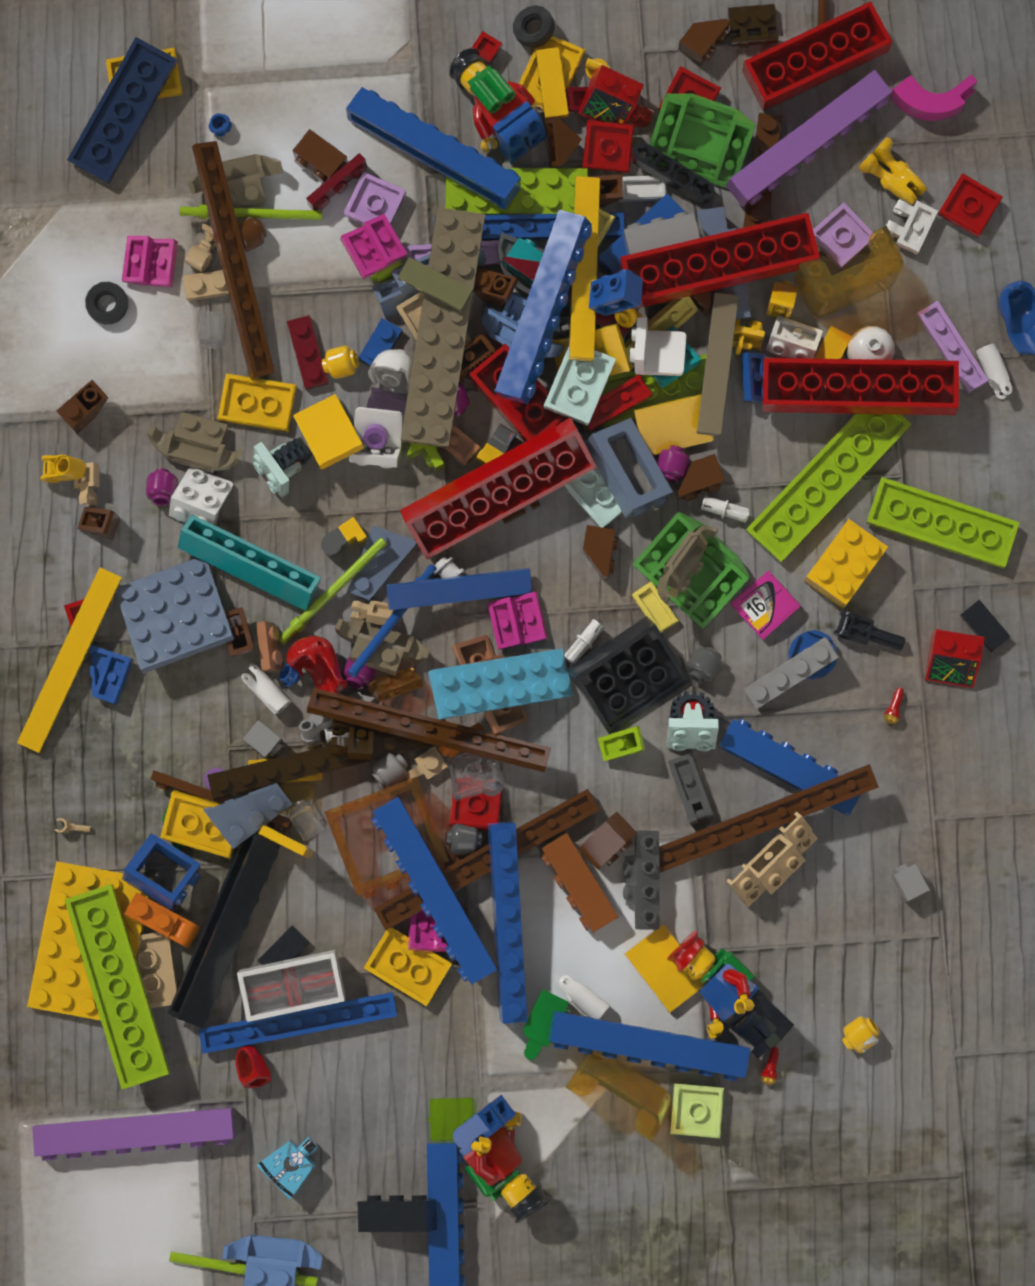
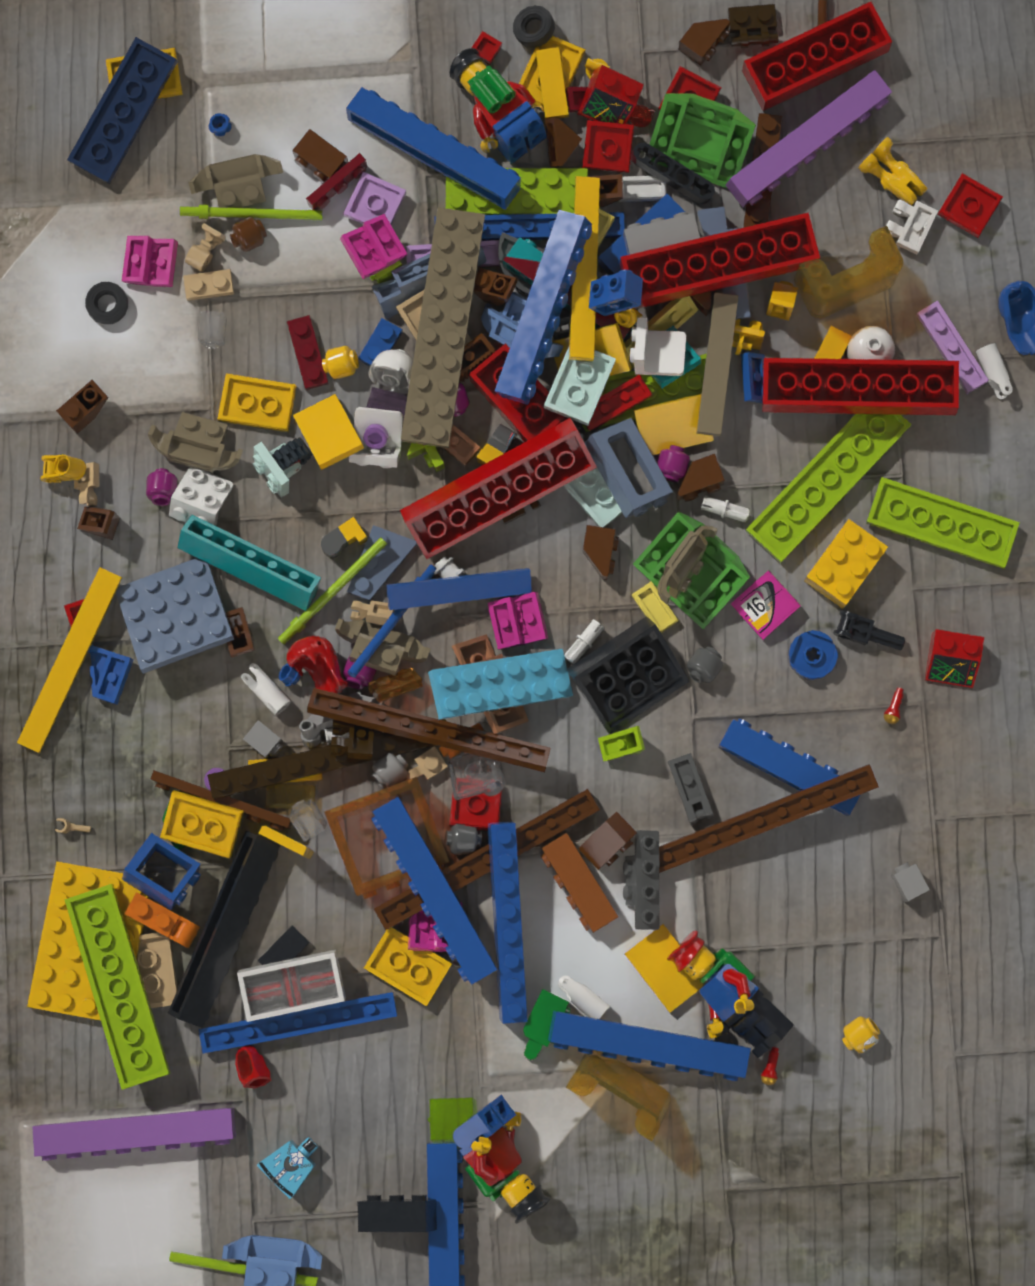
reddish brown plate [192,141,275,379] -> none
sand blue wing [203,783,292,849] -> none
nougat plate [256,621,282,672] -> none
olive tile [398,257,473,312] -> none
light aqua plate [667,690,718,751] -> none
yellowish green plate [670,1083,724,1138] -> none
tan bracket [727,812,818,907] -> none
light grey plate [744,637,839,709] -> none
white bracket [766,315,823,358] -> none
lavender plate [813,202,876,270] -> none
dark pink arch [890,74,977,121] -> none
black tile [960,599,1011,652] -> none

